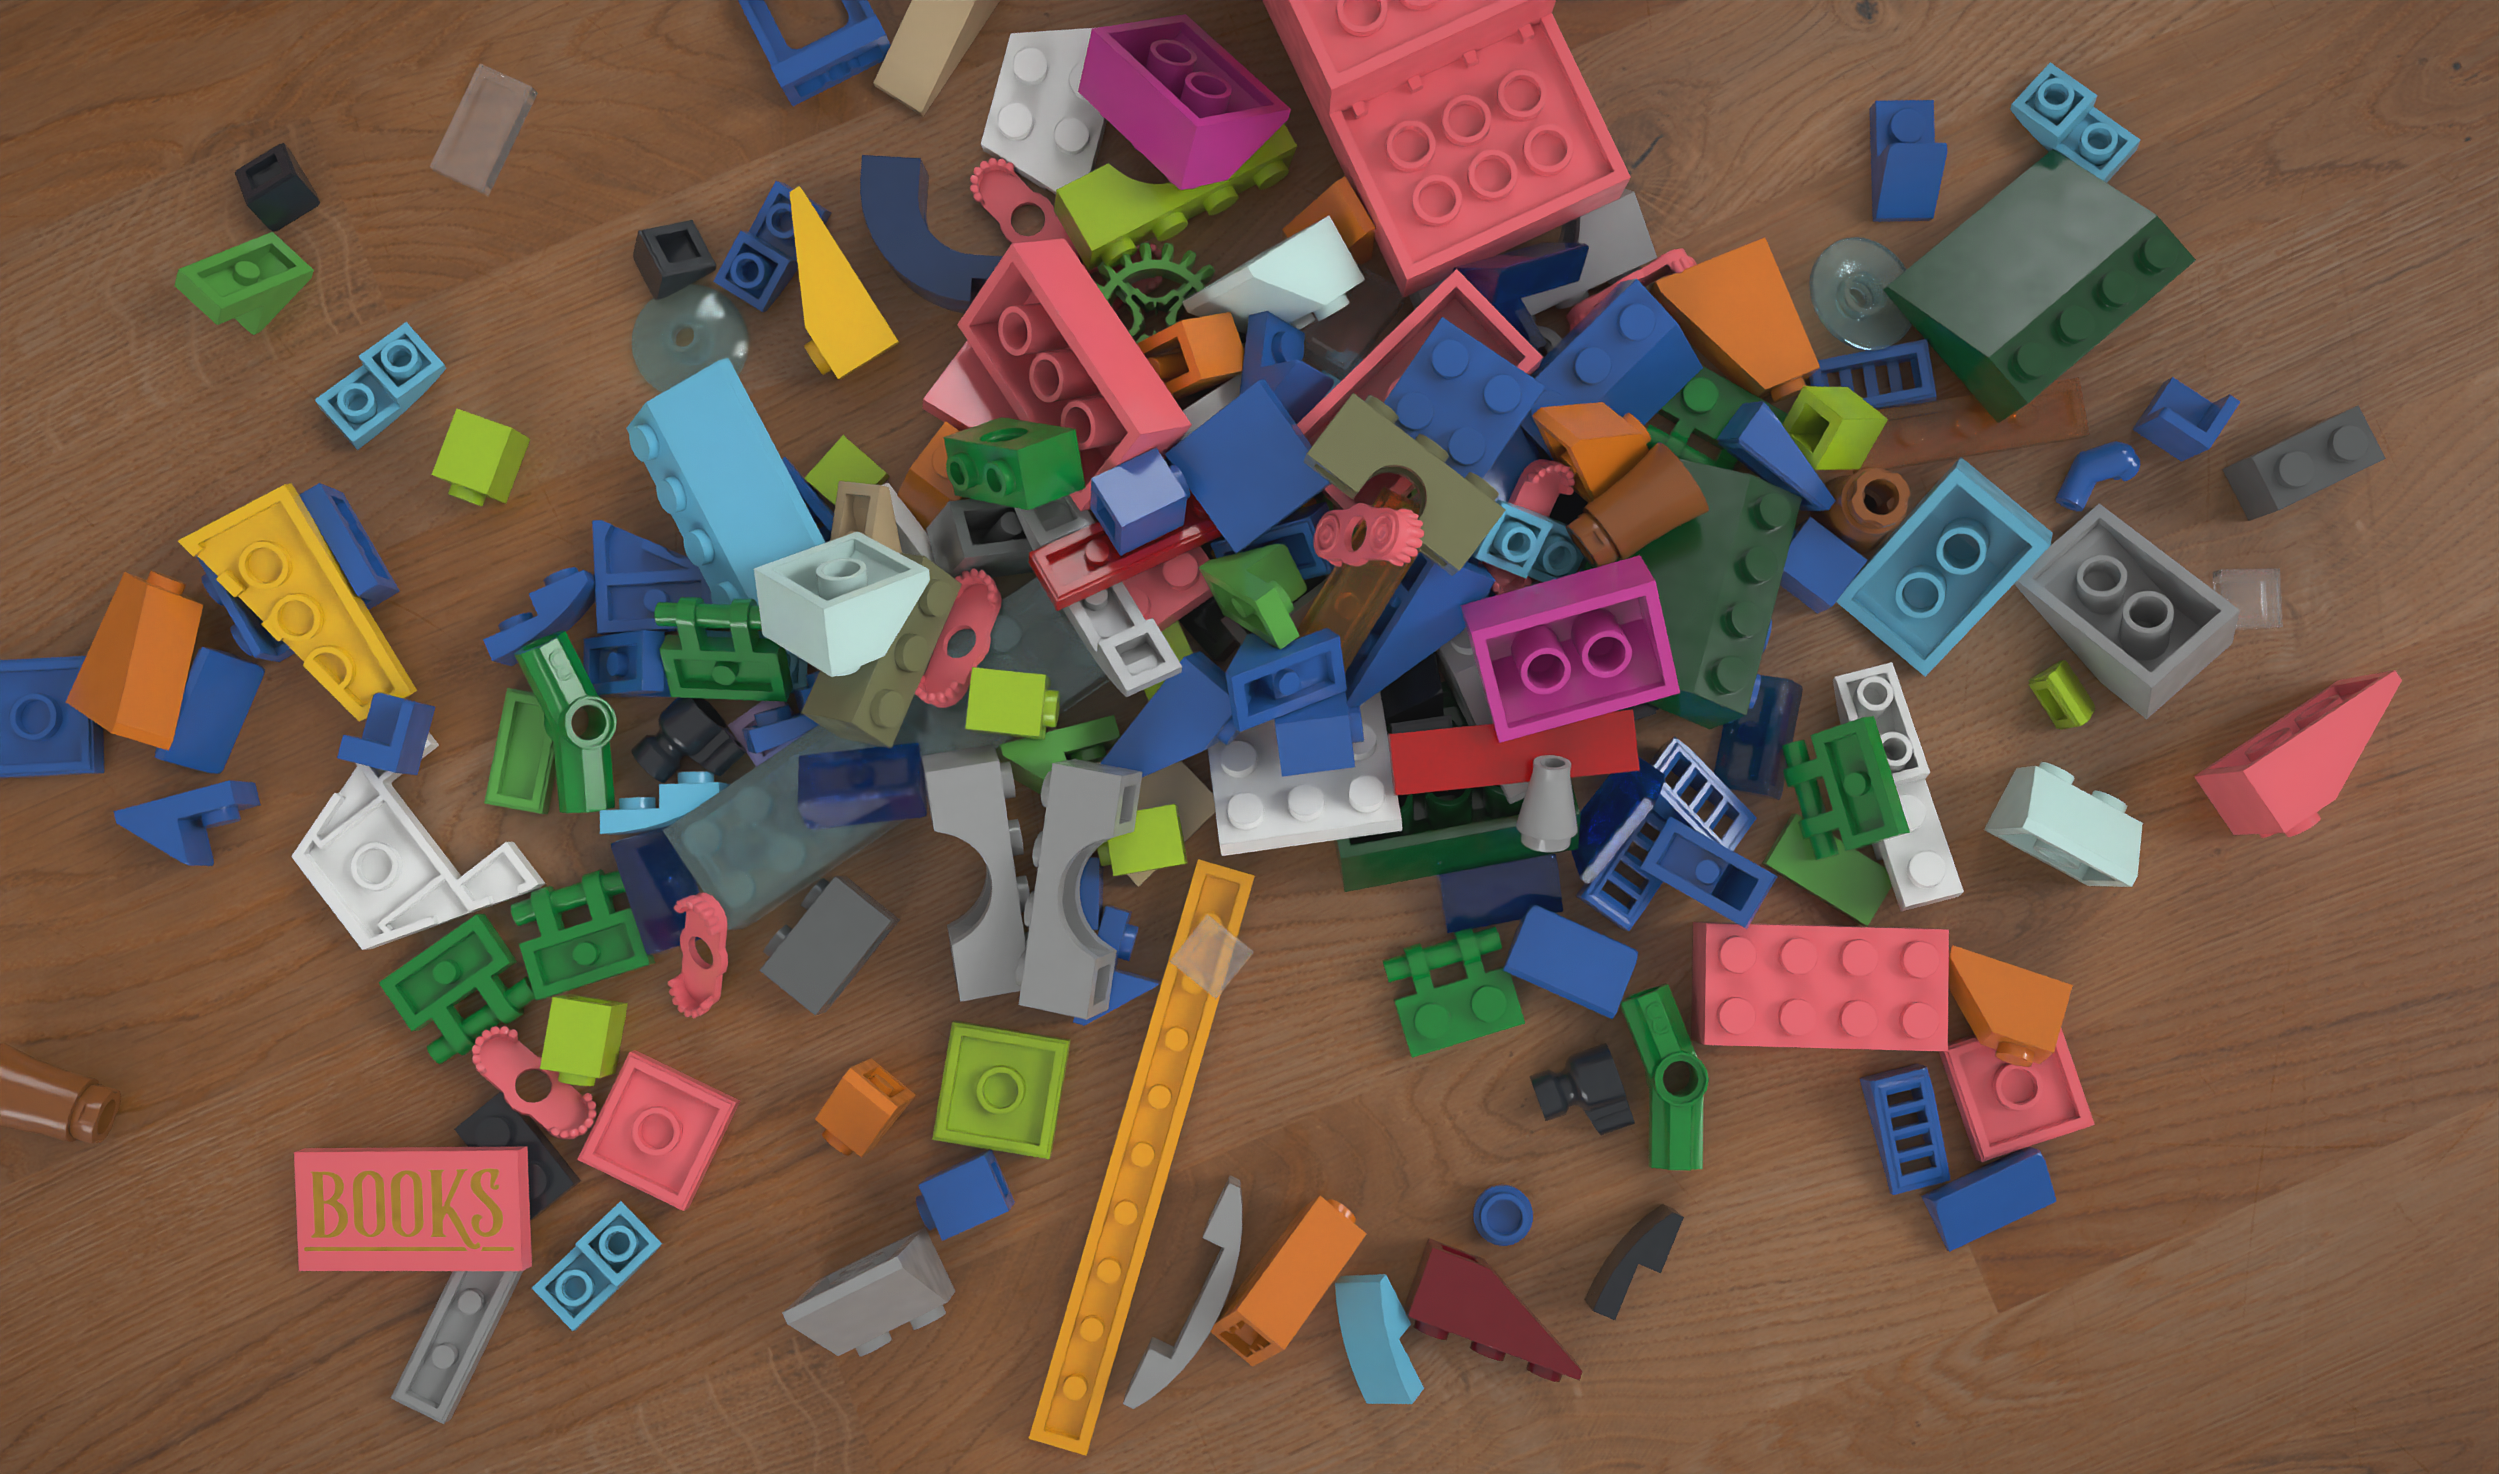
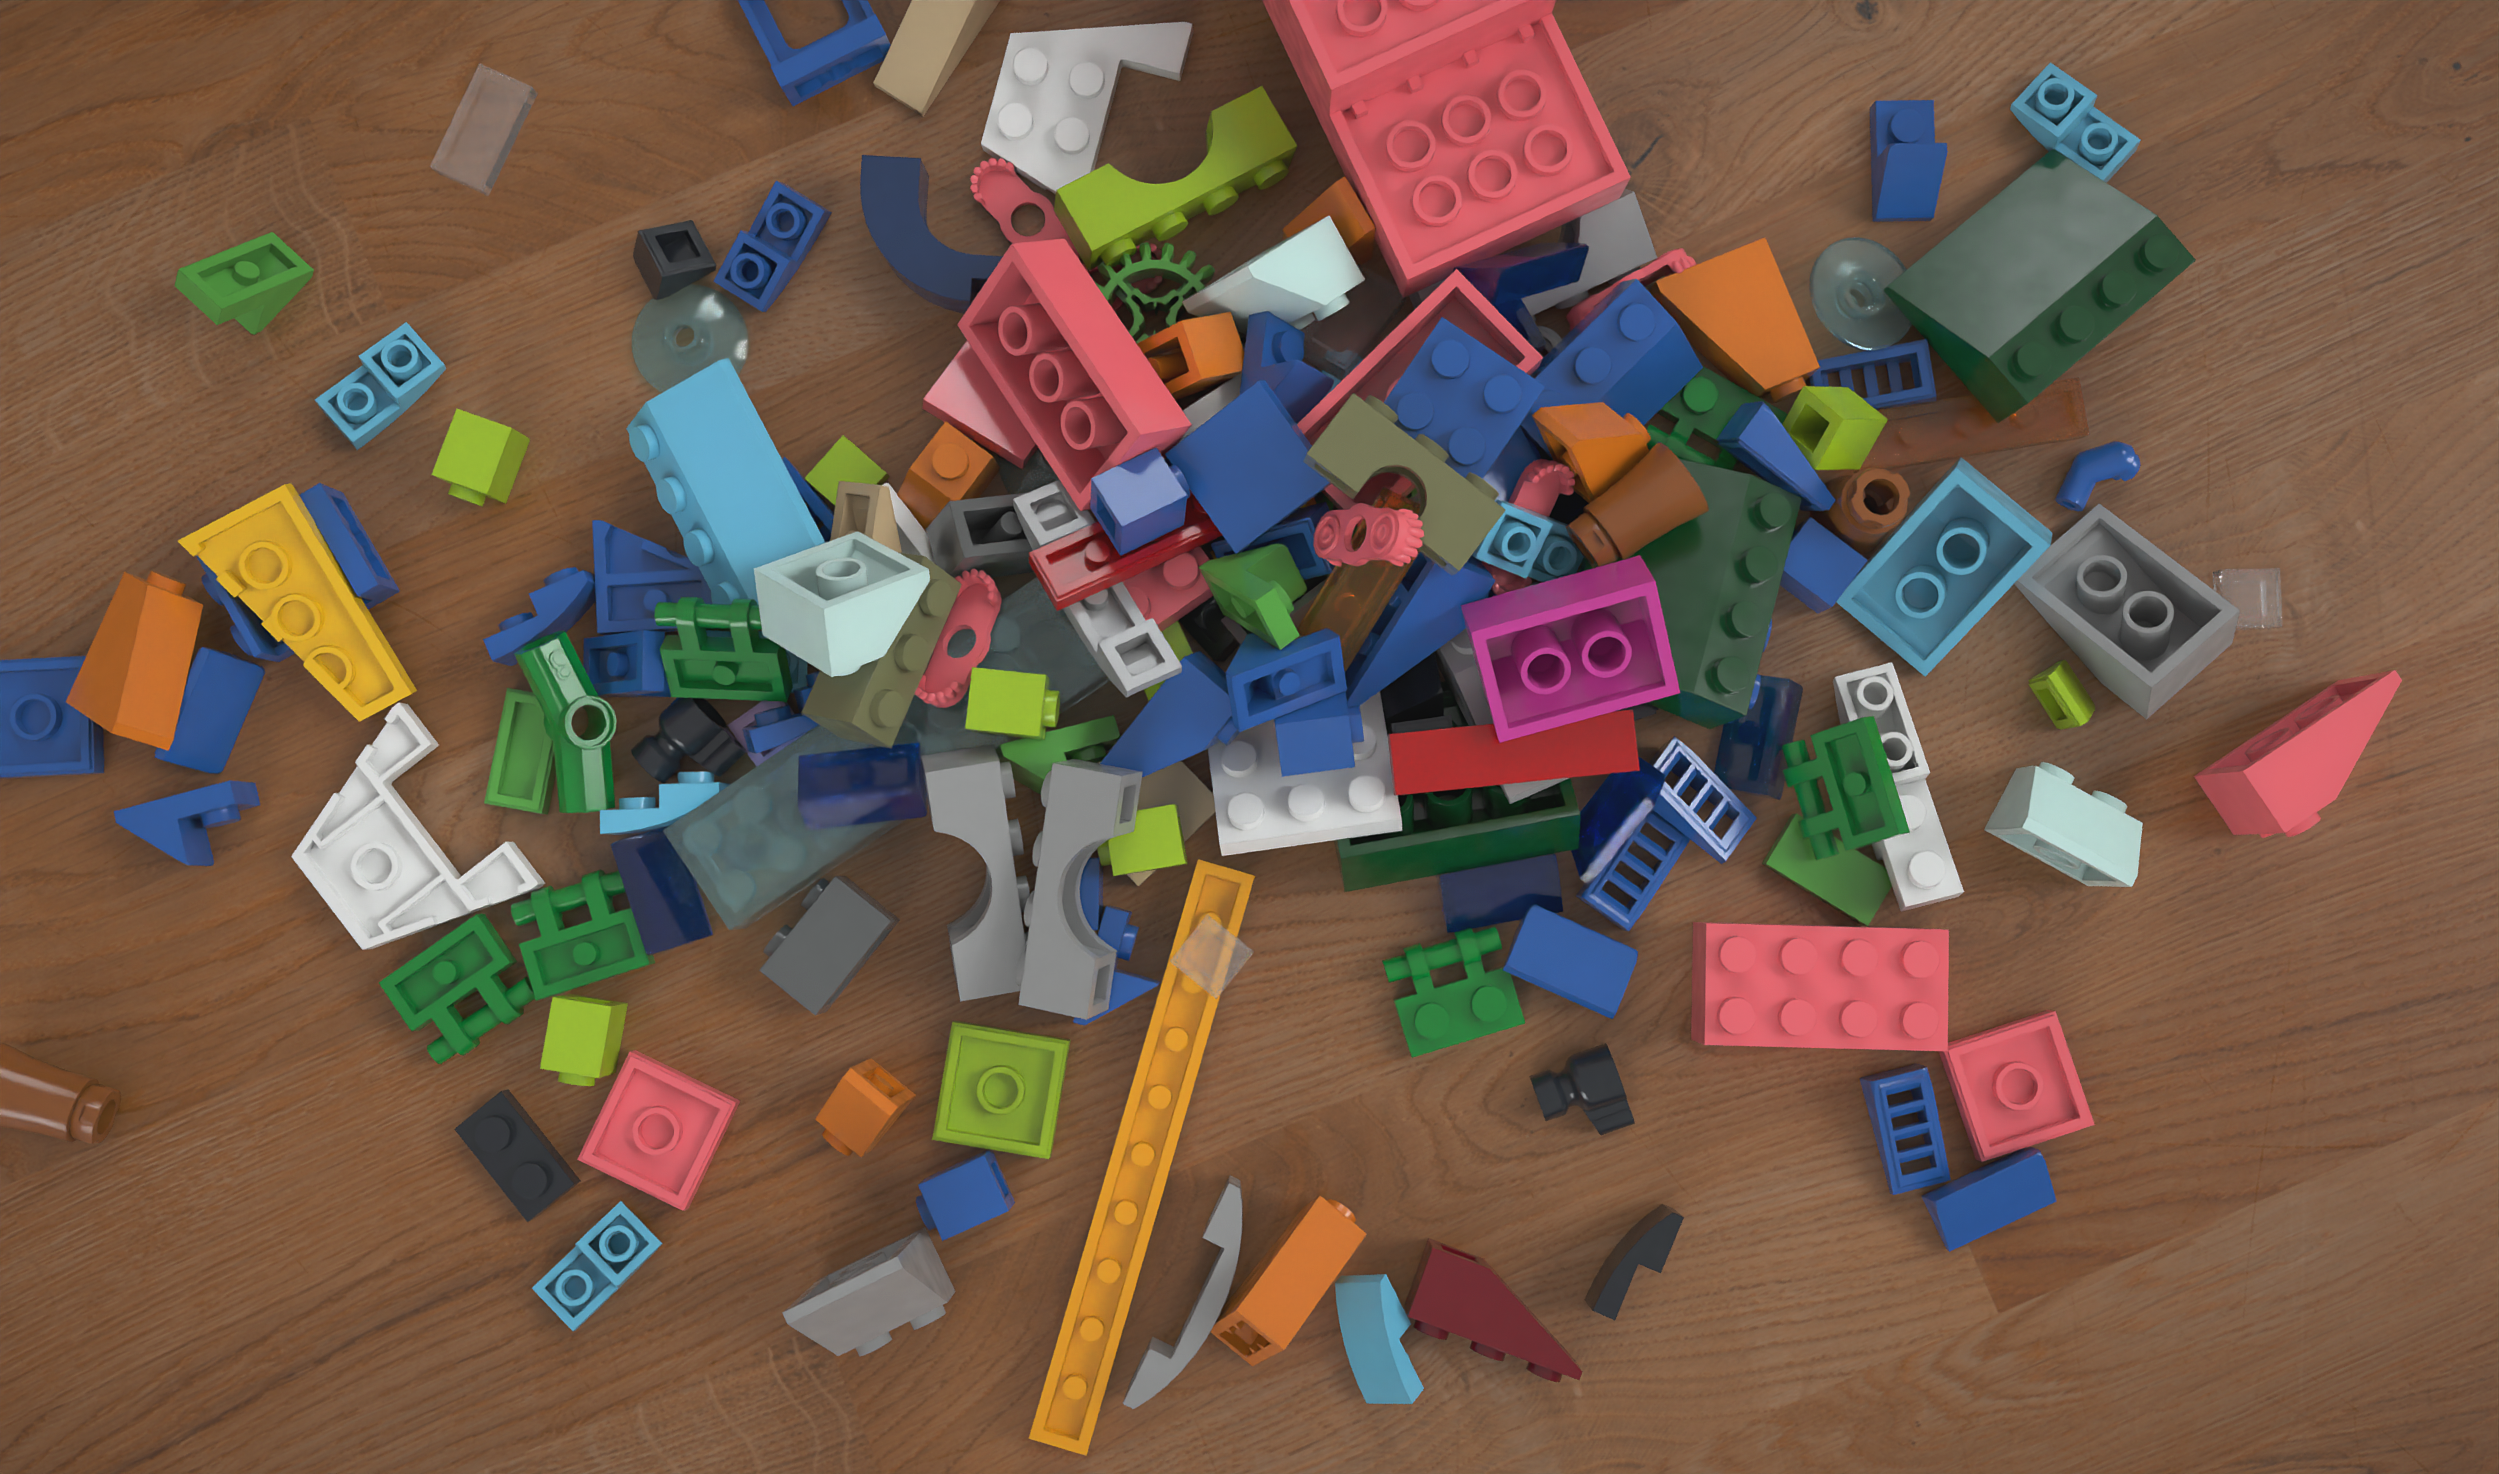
black slope [234,143,320,232] -> none
coral tile [294,1146,532,1271] -> none
blue panel [337,693,436,775] -> none
light grey tile [391,1271,523,1424] -> none
coral piece [472,1026,596,1140] -> none
coral piece [668,893,728,1018] -> none
yellow slope [789,186,900,380] -> none
green brick [943,417,1086,510] -> none
dark pink slope [1078,14,1291,190] -> none
blue plate [1473,1184,1533,1246] -> none
light grey cone [1516,755,1578,852] -> none
green piece [1619,983,1709,1171] -> none
blue slope [1640,816,1778,929] -> none
orange slope [1948,945,2073,1067] -> none
blue panel [2132,377,2240,462] -> none
dark grey brick [2222,405,2386,521] -> none

